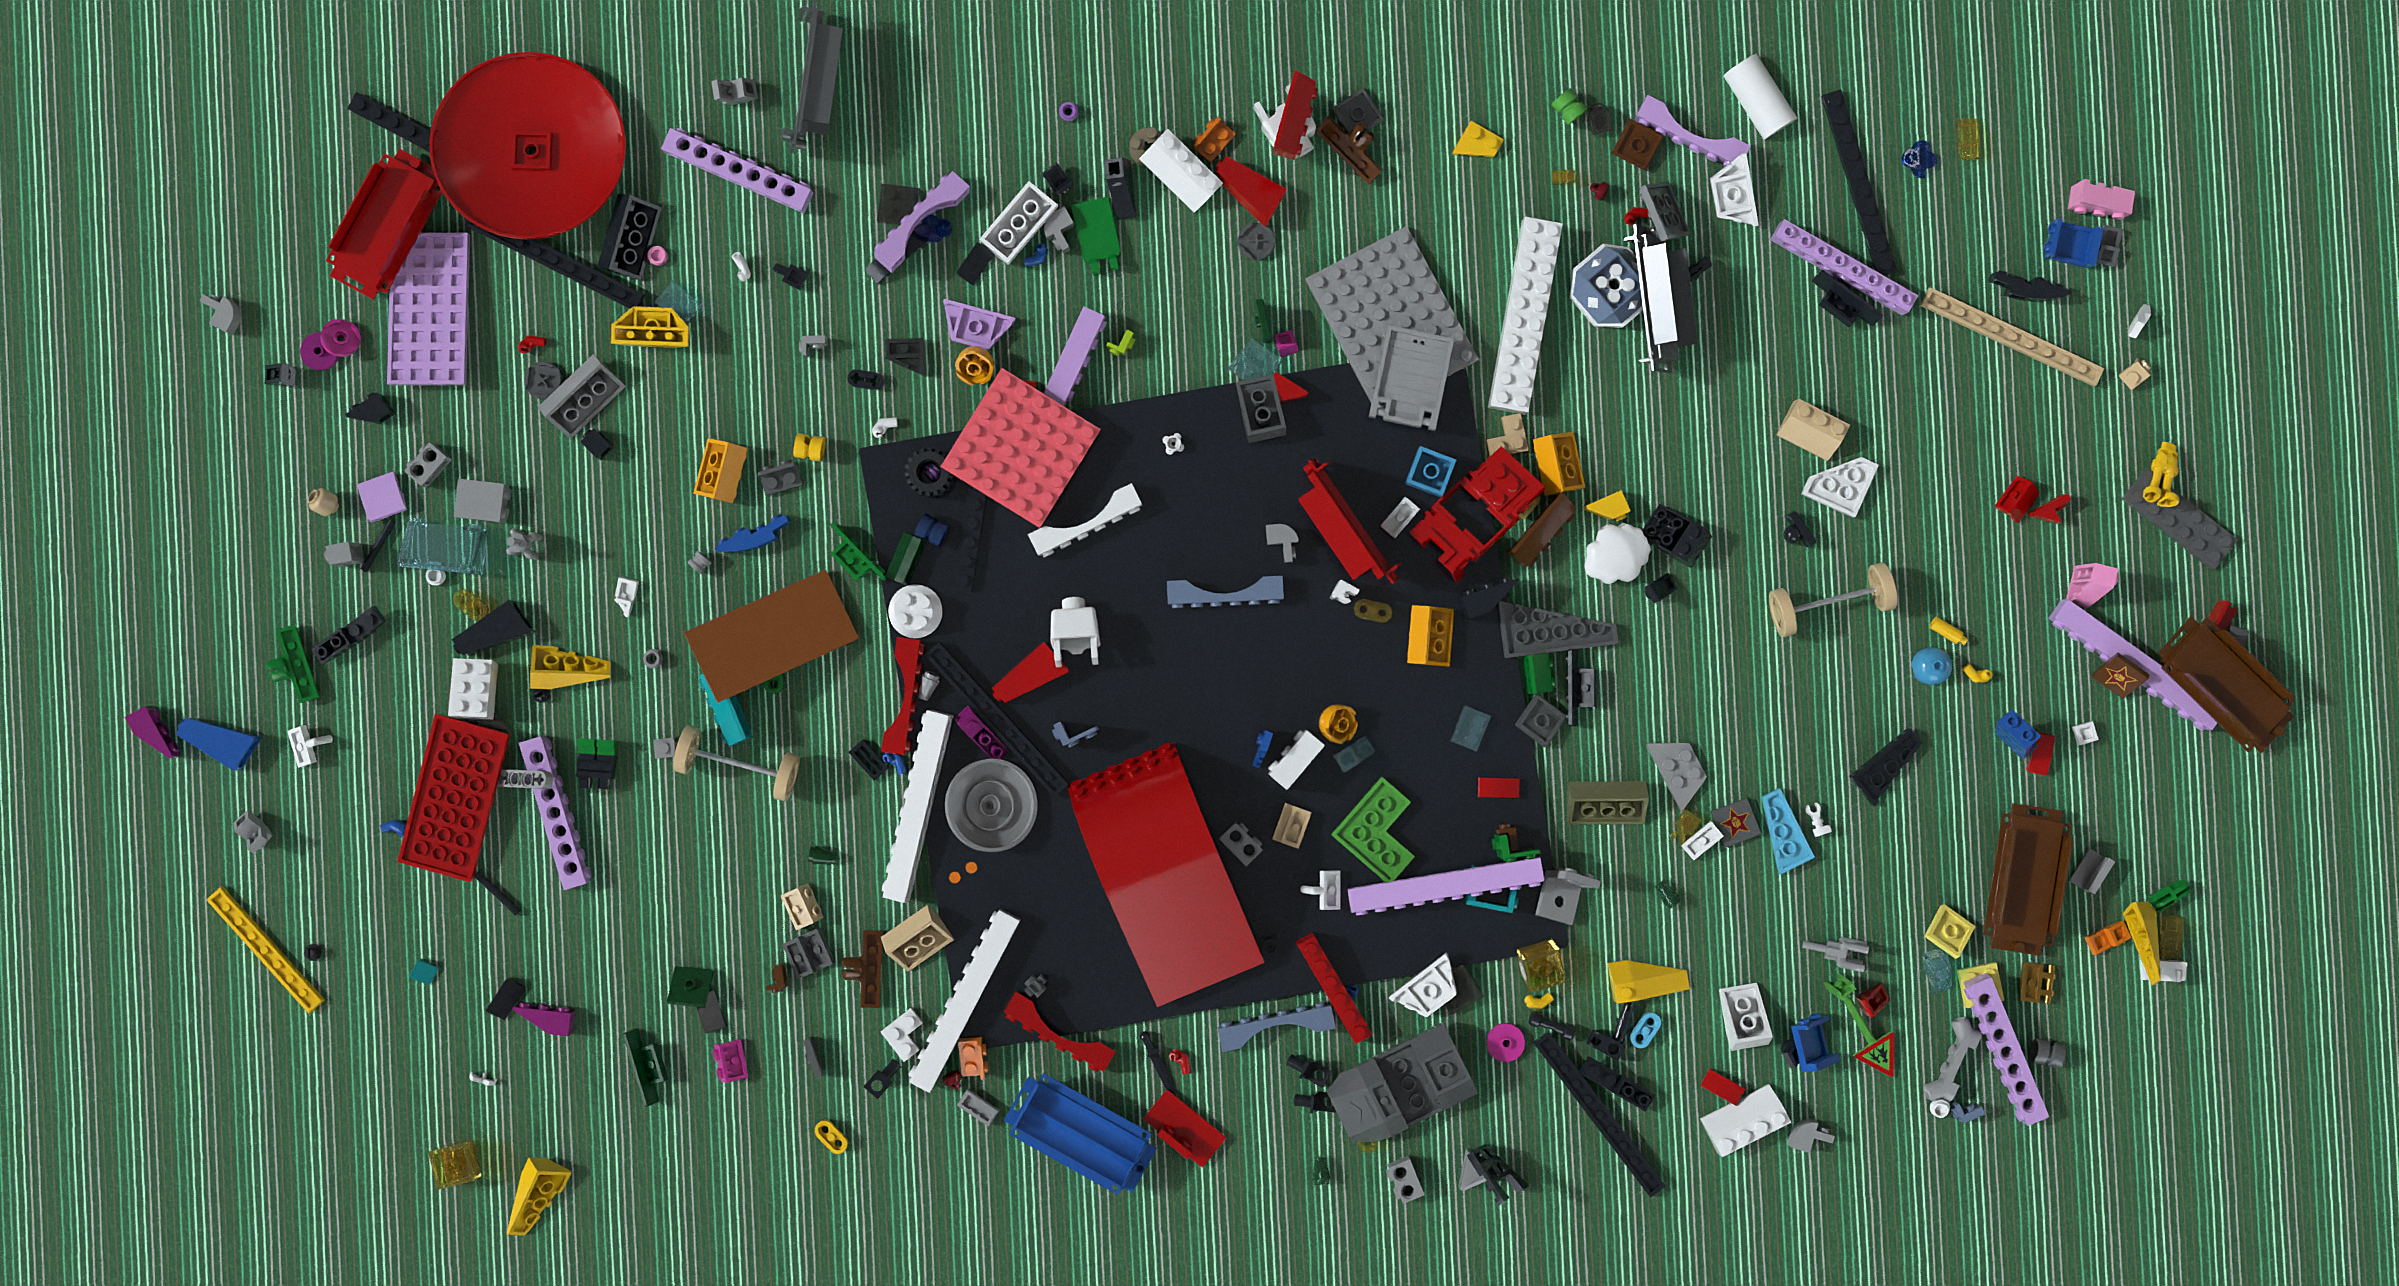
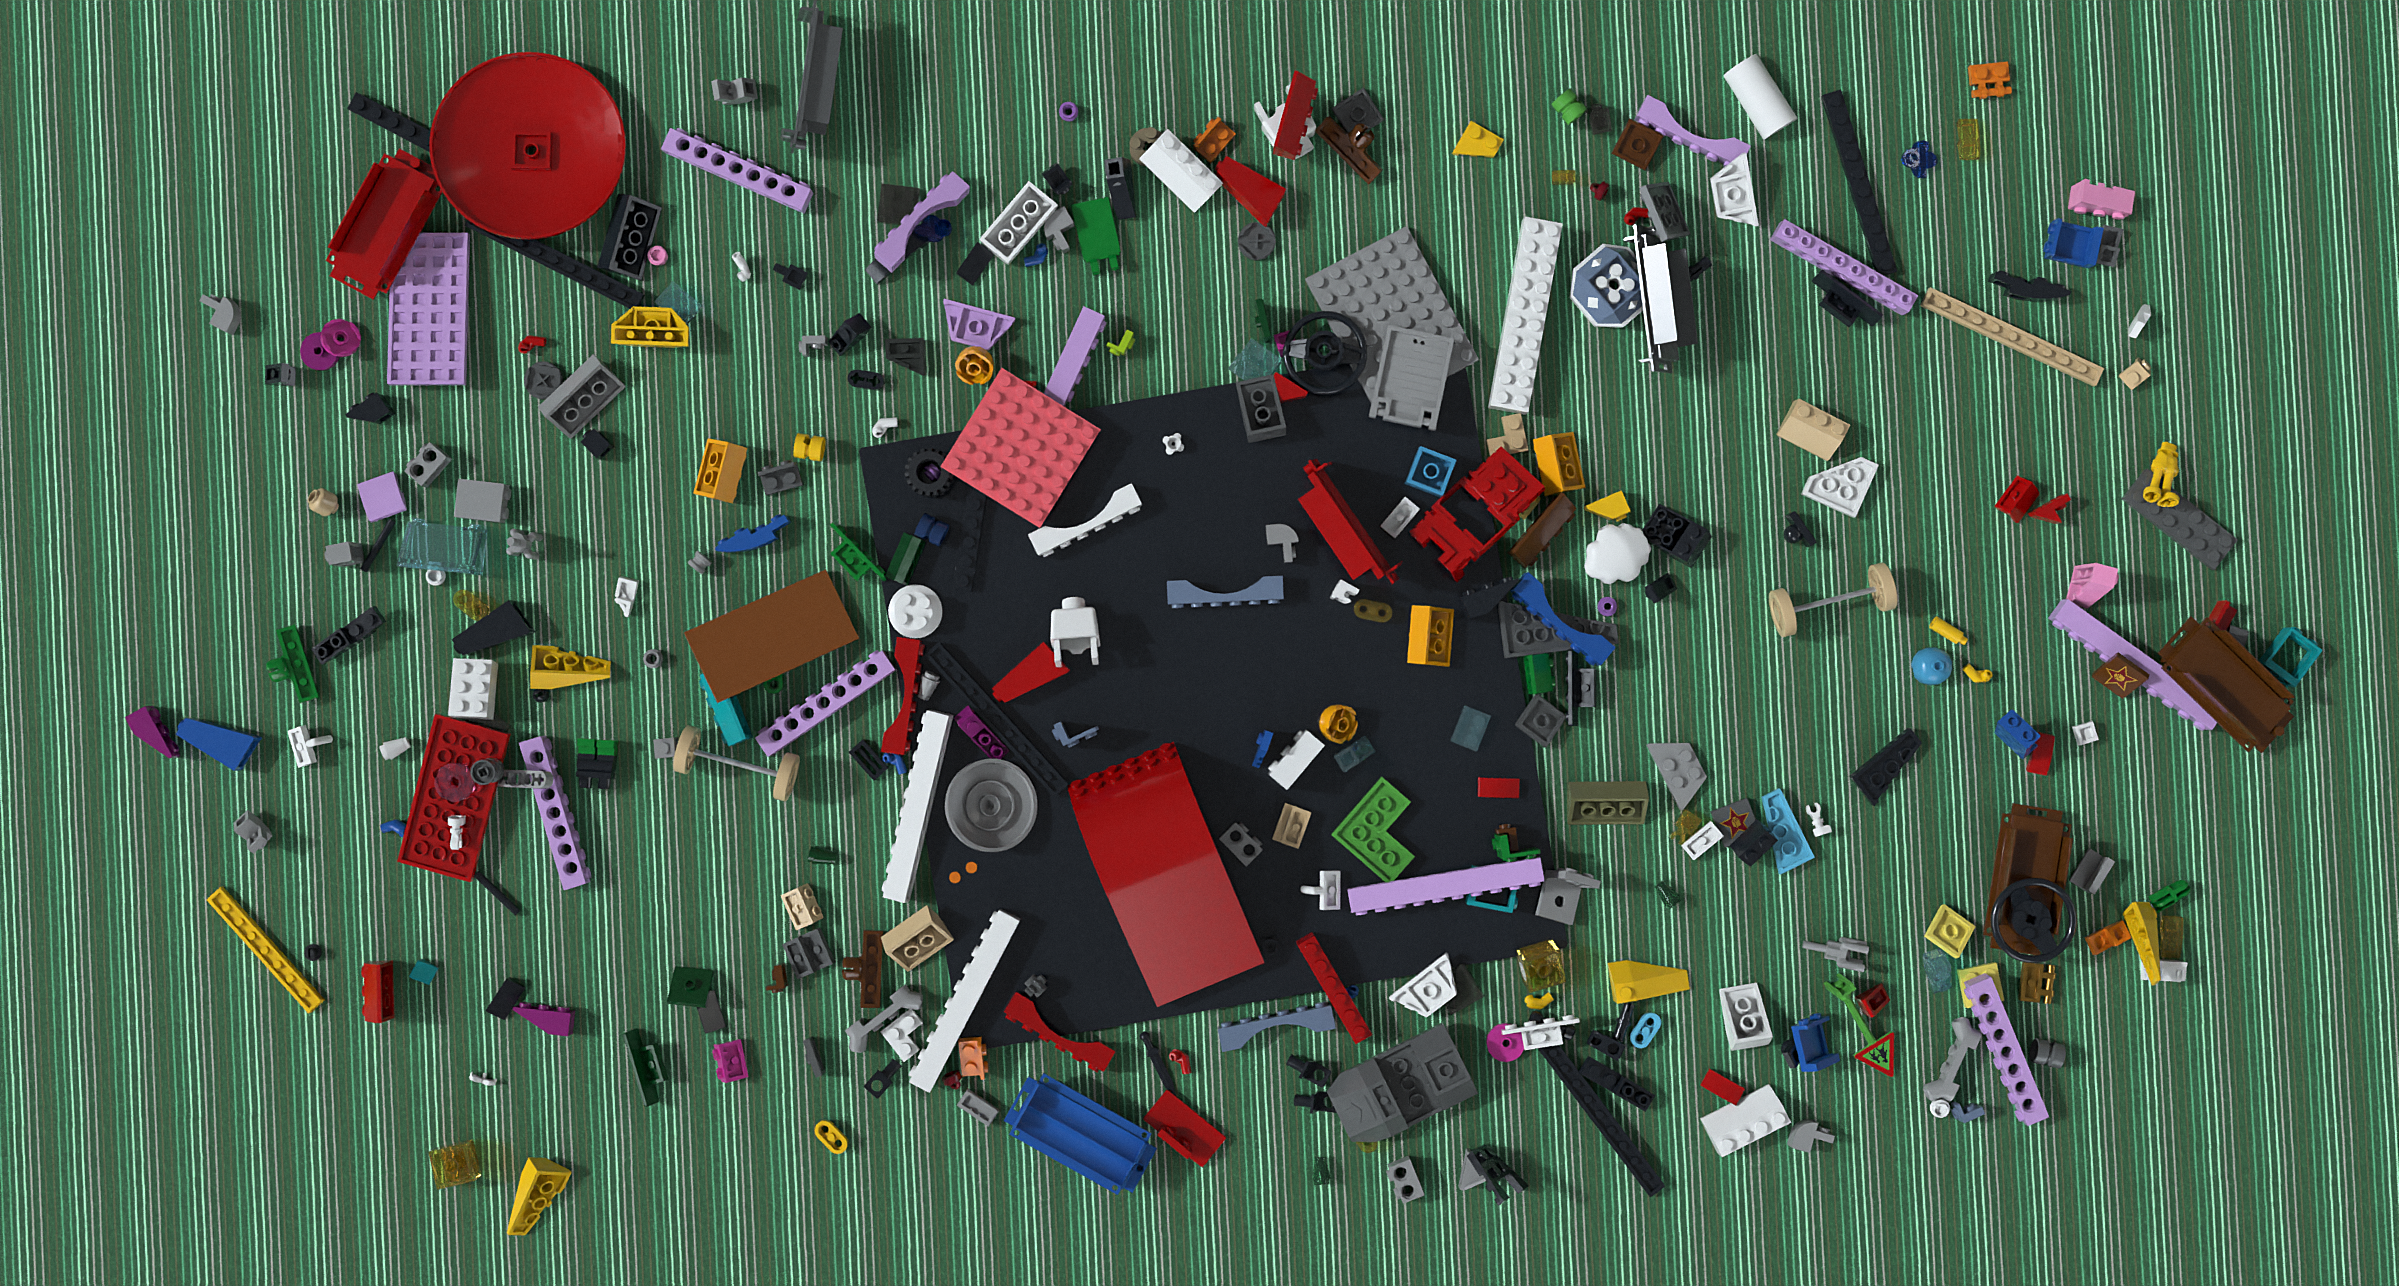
none -> red slope [361,960,394,1023]
none -> white cone [379,737,411,760]
none -> clear pink plate [434,763,475,802]
none -> white piece [448,815,466,850]
none -> dark grey wheel [470,757,504,785]
none -> lavender brick [755,650,897,757]
none -> black slope [828,313,872,356]
none -> light grey plate [845,984,923,1053]
none -> black piece [1283,311,1368,395]
none -> white bracket [1501,1015,1580,1050]
none -> blue arch [1510,572,1616,666]
none -> medium lavender plate [1597,597,1617,616]
none -> black brick [1730,819,1778,867]
none -> orange plate [1968,61,2012,99]
none -> black piece [1990,878,2077,963]
none -> teal window [2259,627,2323,687]

